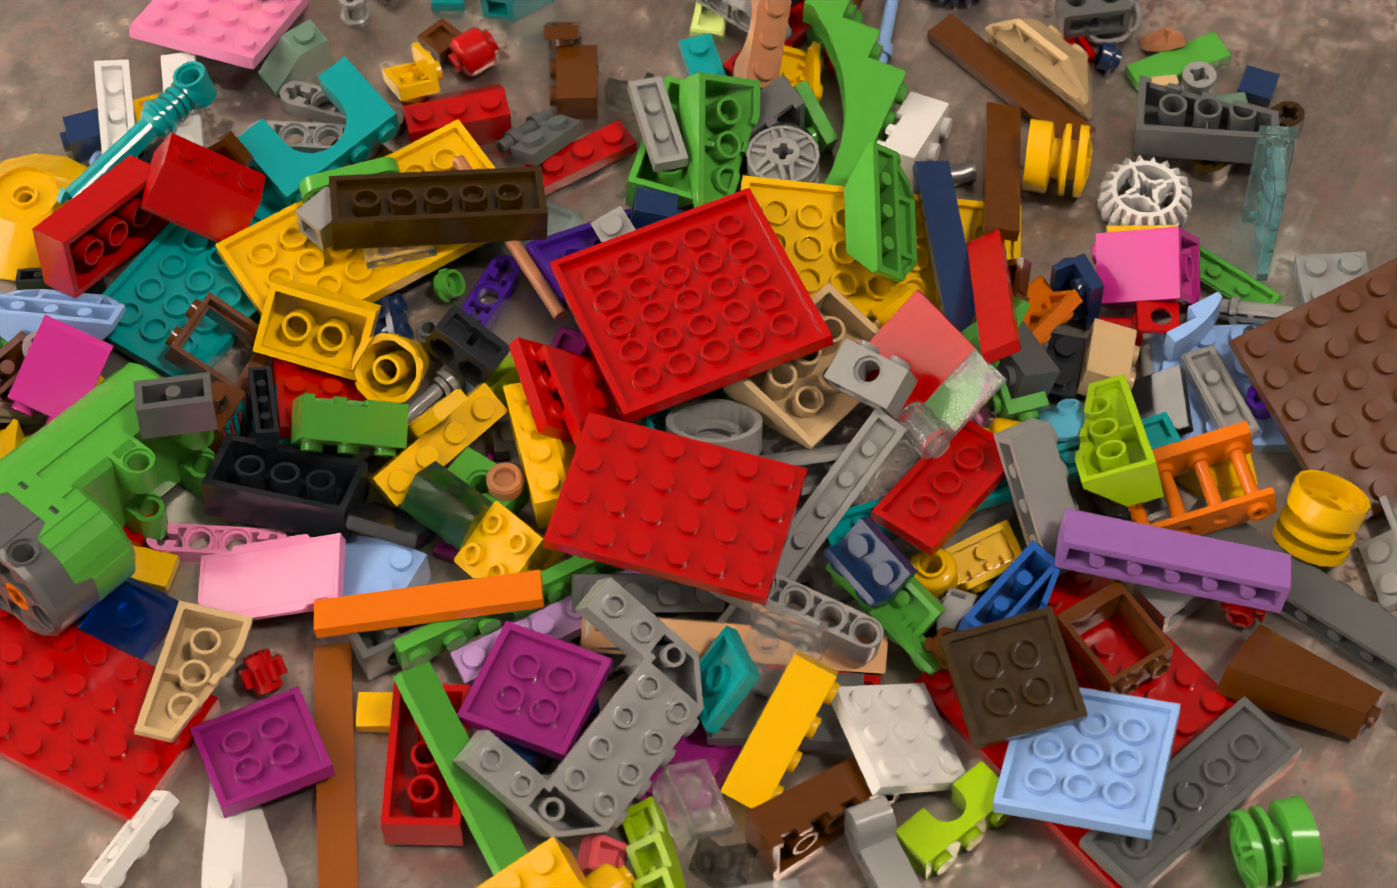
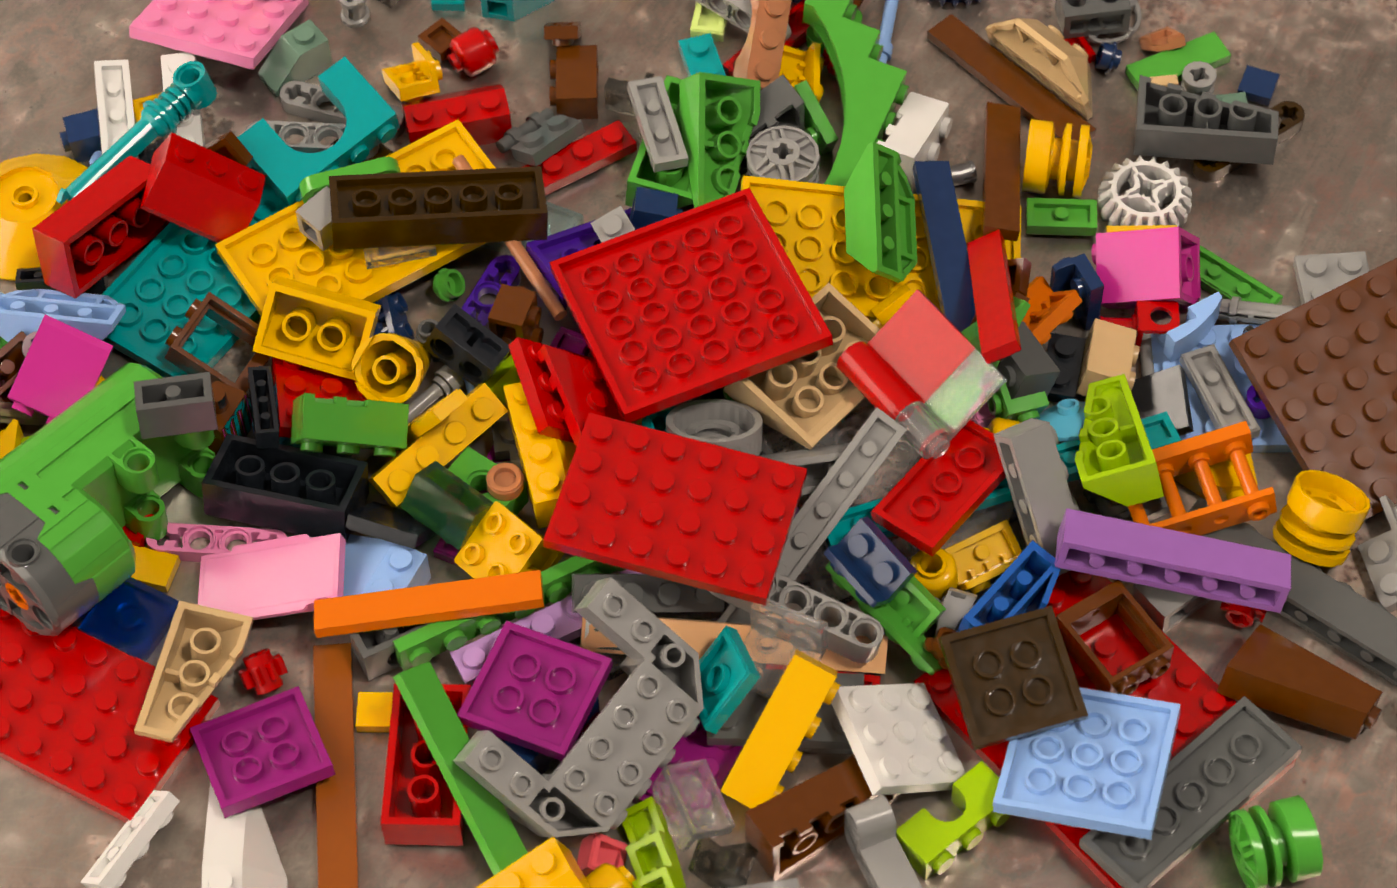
light grey brick [824,338,918,420] -> none
clear light blue fence [1242,126,1297,281] -> none
none -> reddish brown brick [488,284,544,361]
none -> bright green plate [1026,198,1097,236]

